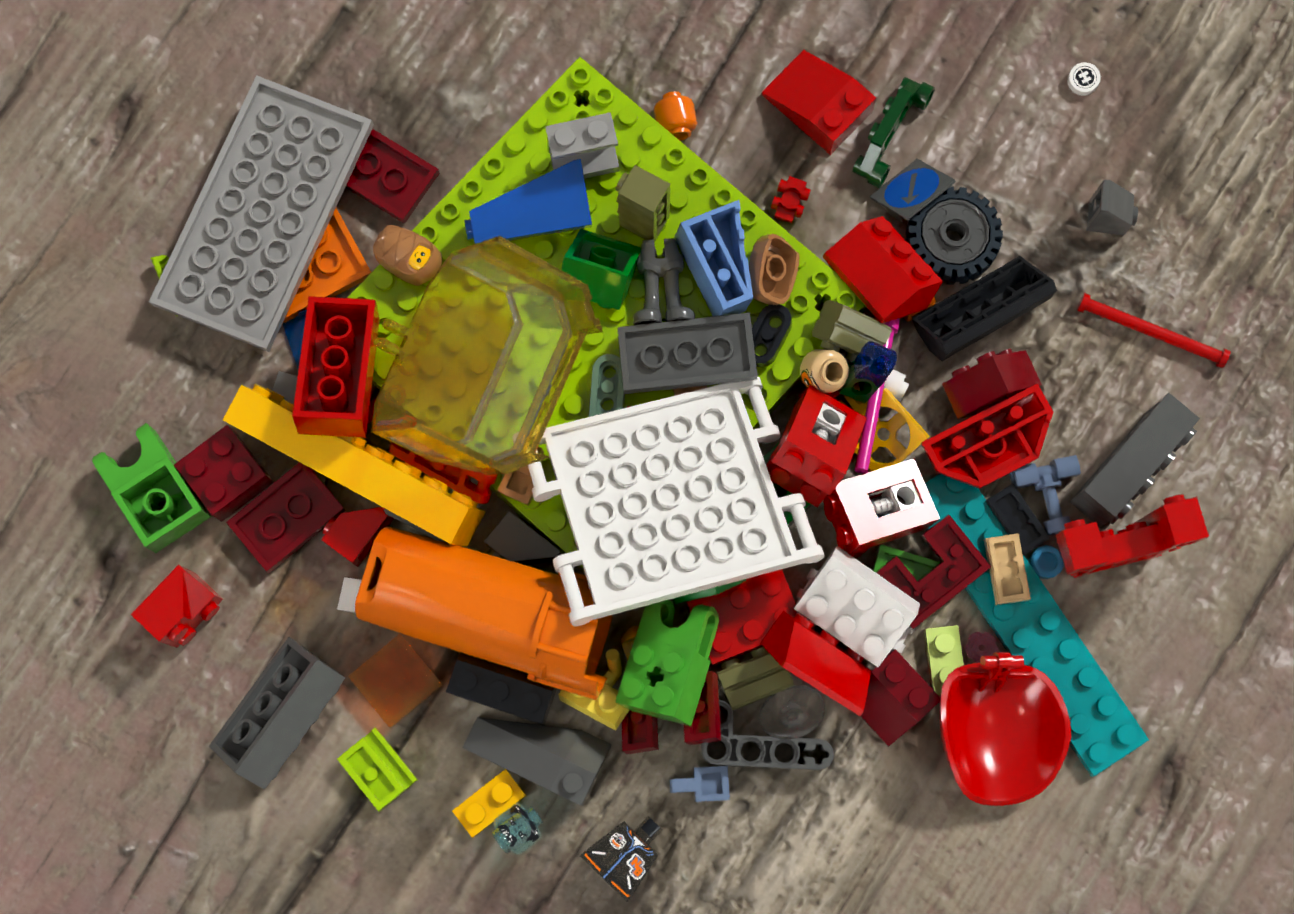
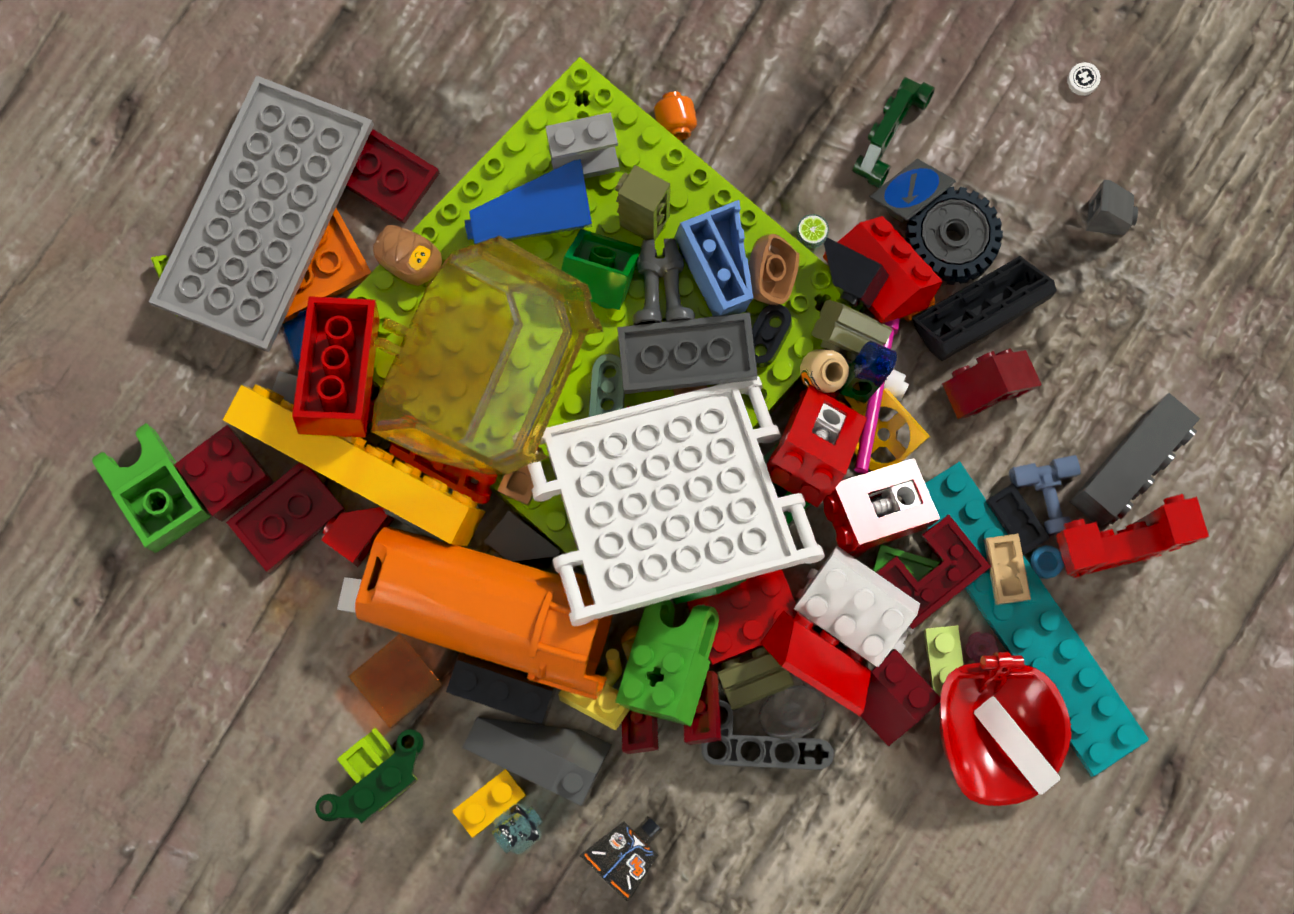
red slope [130,564,223,648] -> none
dark grey slope [209,637,345,790] -> none
sand blue plate [669,766,730,802] -> none
red slope [761,50,876,155] -> none
red piece [771,176,811,224] -> none
red wedge [921,383,1054,489] -> none
red bar [1077,293,1231,369] -> none
none -> dark green plate [315,729,425,823]
none -> tile [796,214,829,248]
none -> black slope [824,237,889,309]
none -> white sticker [974,697,1060,794]

